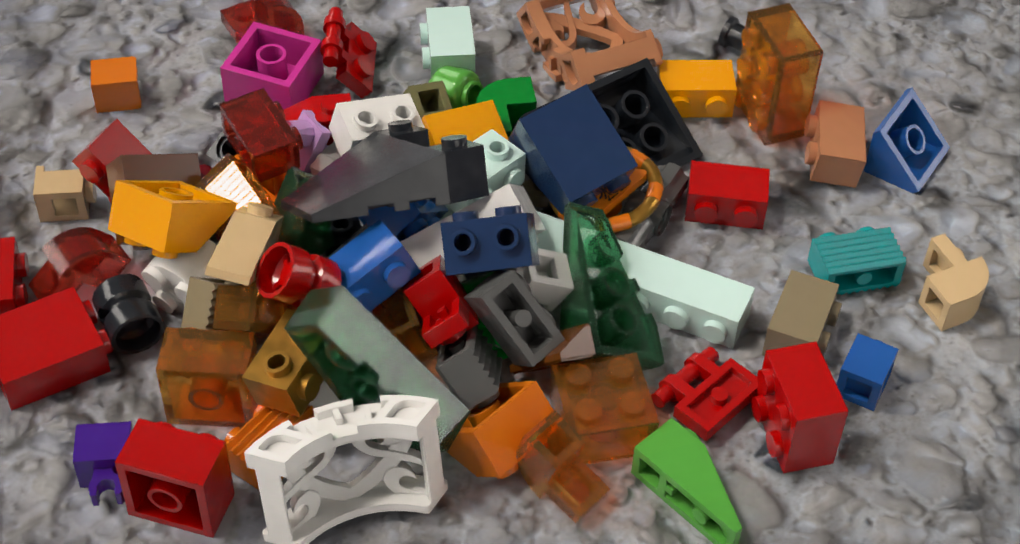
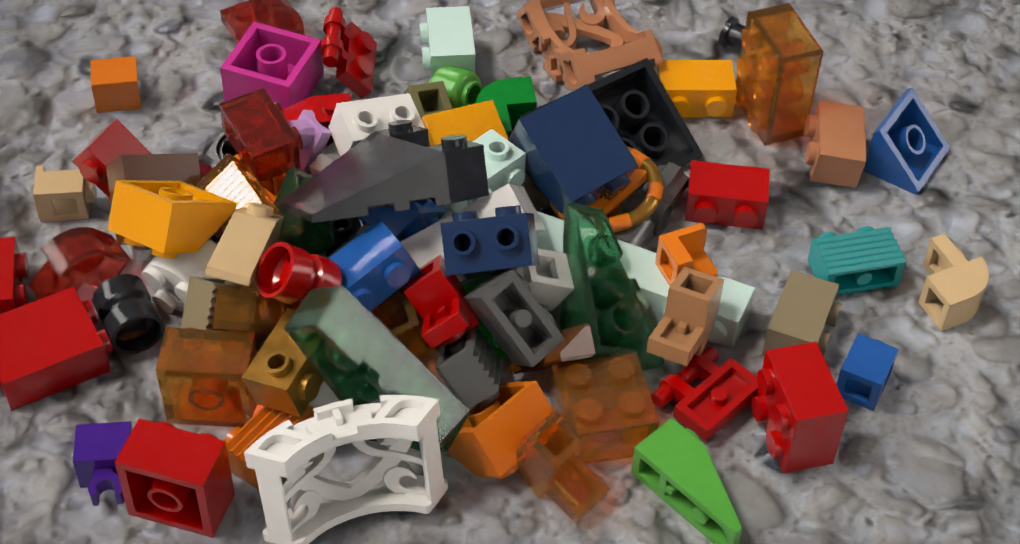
none -> medium nougat brick [646,266,724,366]
none -> orange panel [655,223,718,286]

